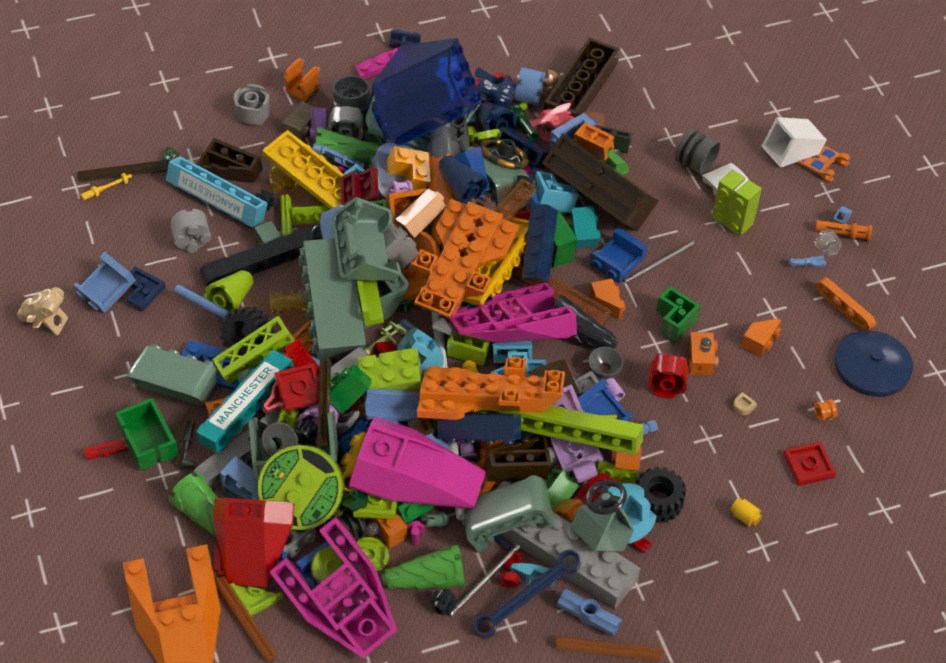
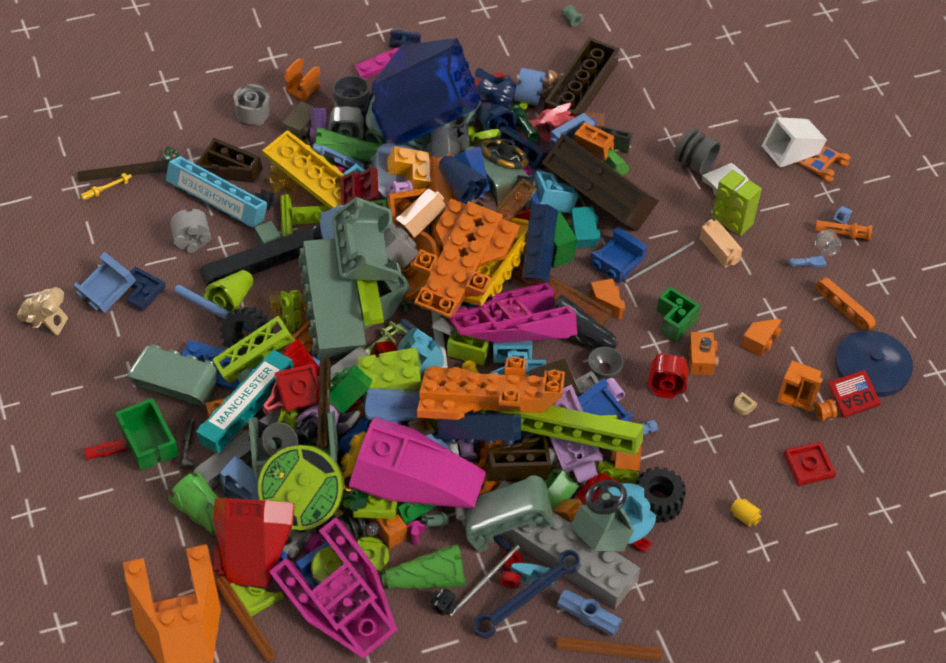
none -> lime hinge [280,290,302,332]
none -> dark pink plate [303,534,326,554]
none -> sand green bush [562,5,583,27]
none -> light nougat brick [700,219,742,268]
none -> orange plate [776,361,823,412]
none -> red tile [828,370,881,418]

